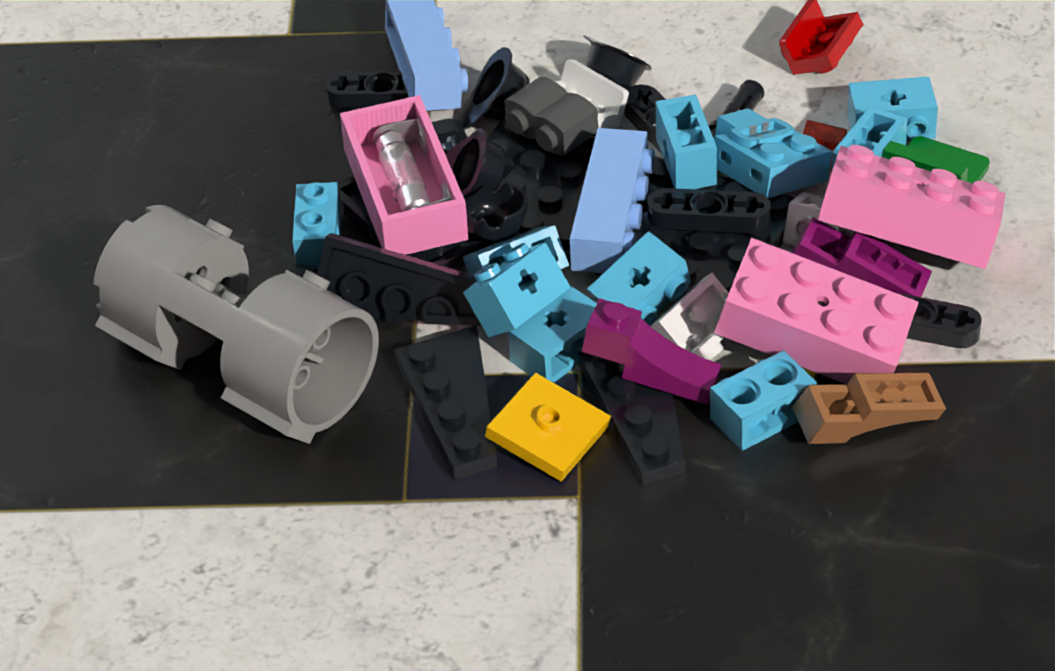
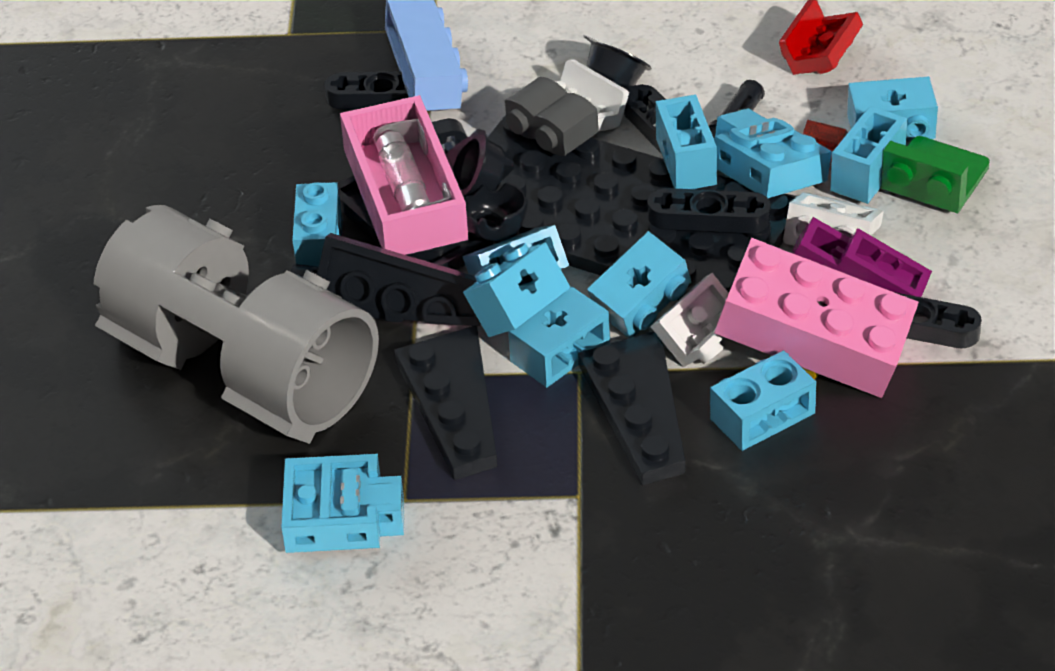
black piece [457,47,530,130] -> none
yellow plate [485,373,611,482] -> none
light blue brick [570,128,655,273] -> none
magenta slope [582,298,722,405] -> none
medium nougat slope [792,373,946,444] -> none
bright pink piece [818,145,1006,269] -> none
none -> medium azure piece [281,454,404,553]

